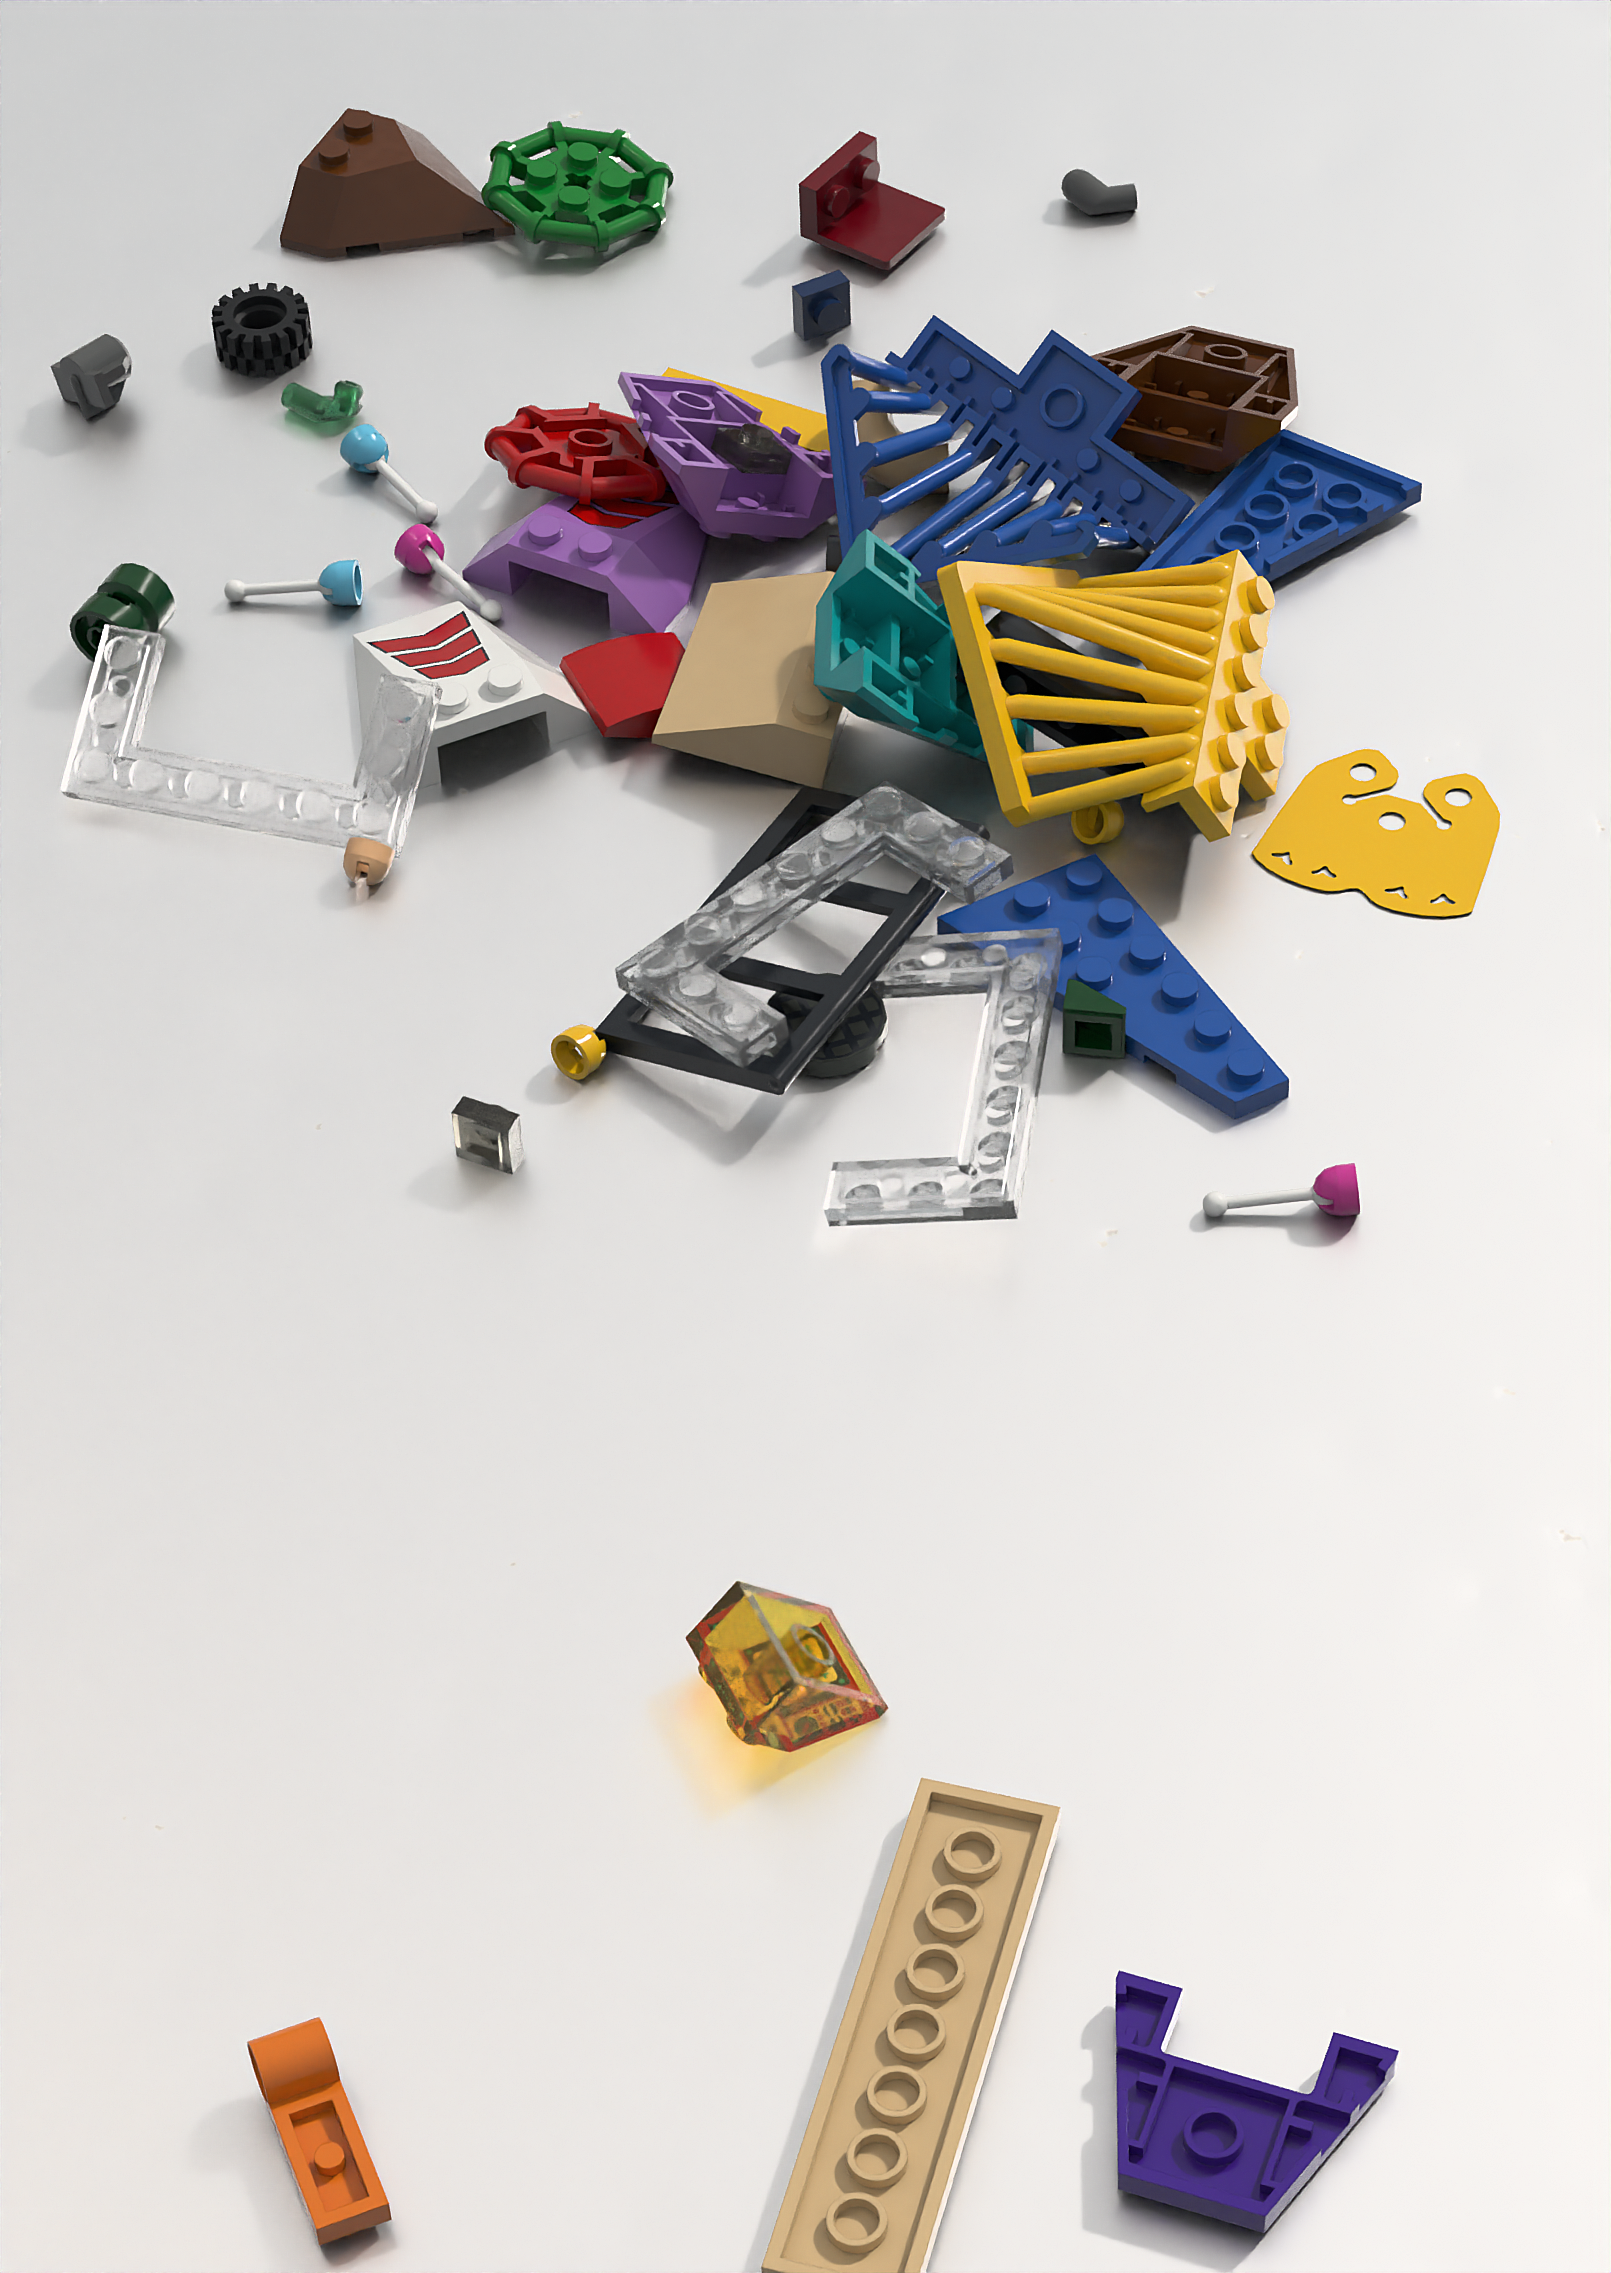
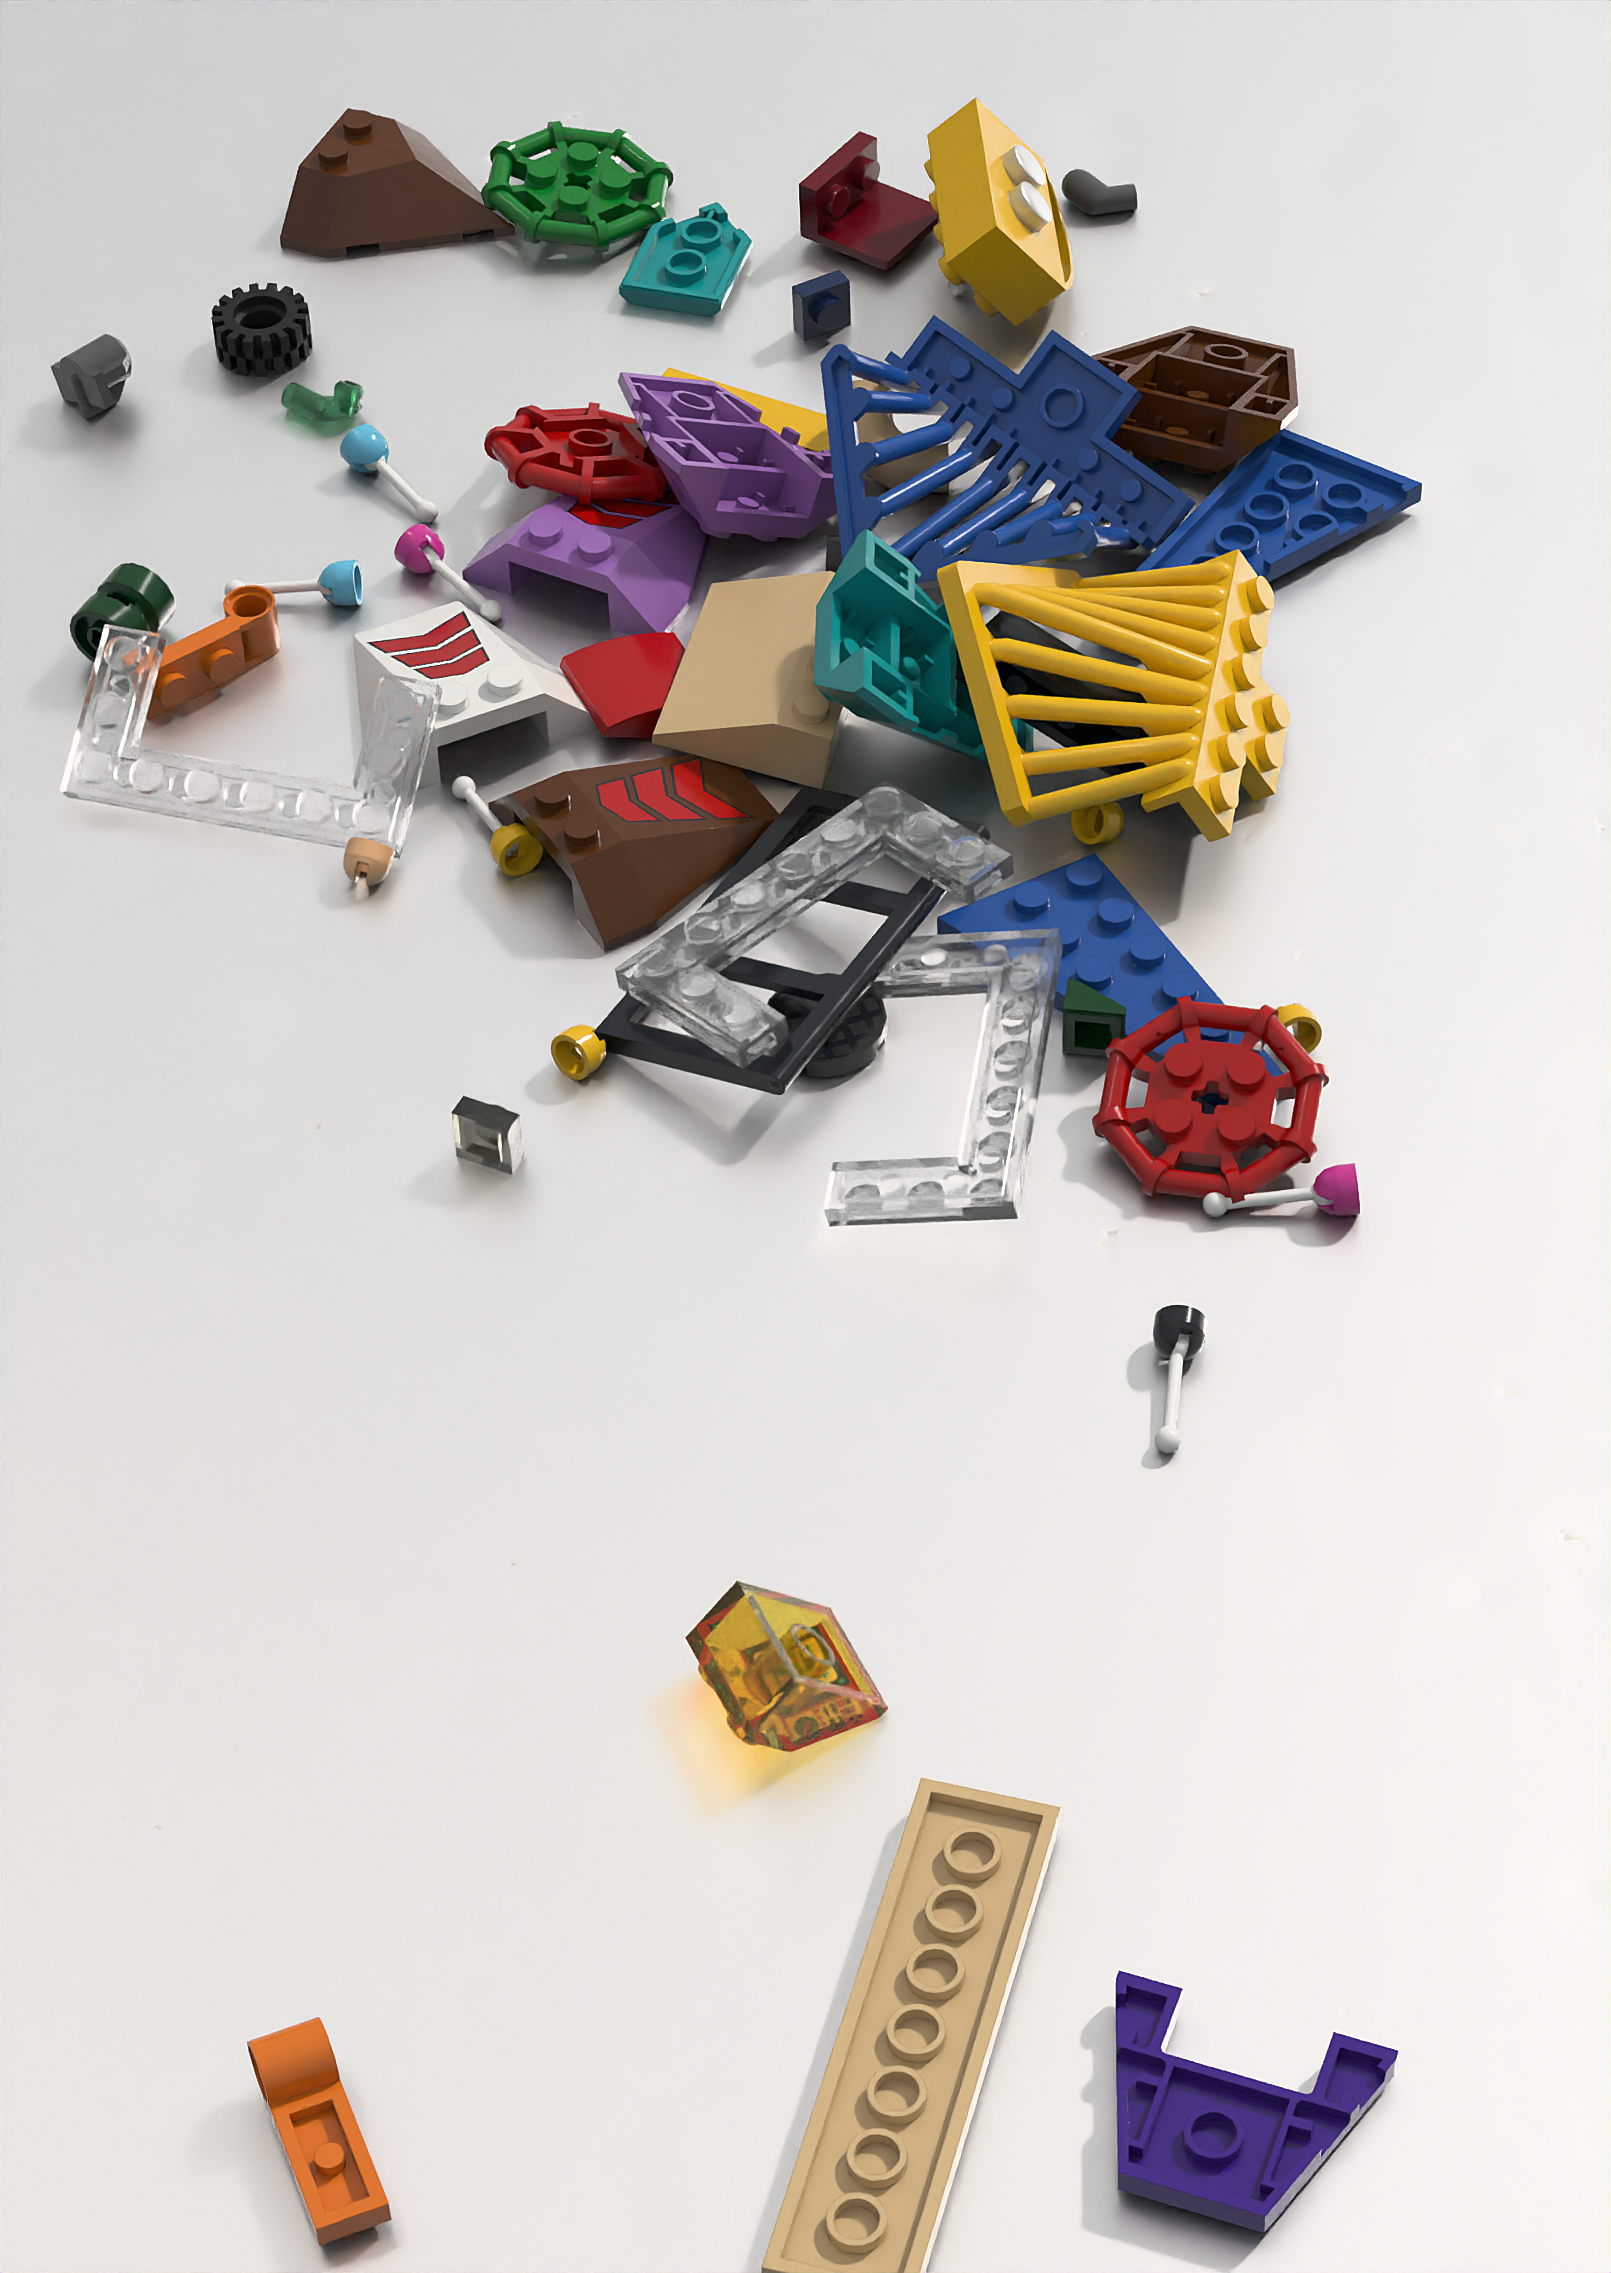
clear smoke plate [711,423,793,475] -> none
yellow piece [1252,749,1500,917] -> none
none -> orange plate [129,585,281,721]
none -> yellow hinge [452,776,543,876]
none -> reddish brown wedge [488,754,779,952]
none -> teal tile [619,202,753,317]
none -> yellow piece [924,97,1074,326]
none -> red plate [1092,995,1329,1204]
none -> hinge [1153,1305,1207,1453]
none -> yellow hinge [1276,1003,1322,1054]

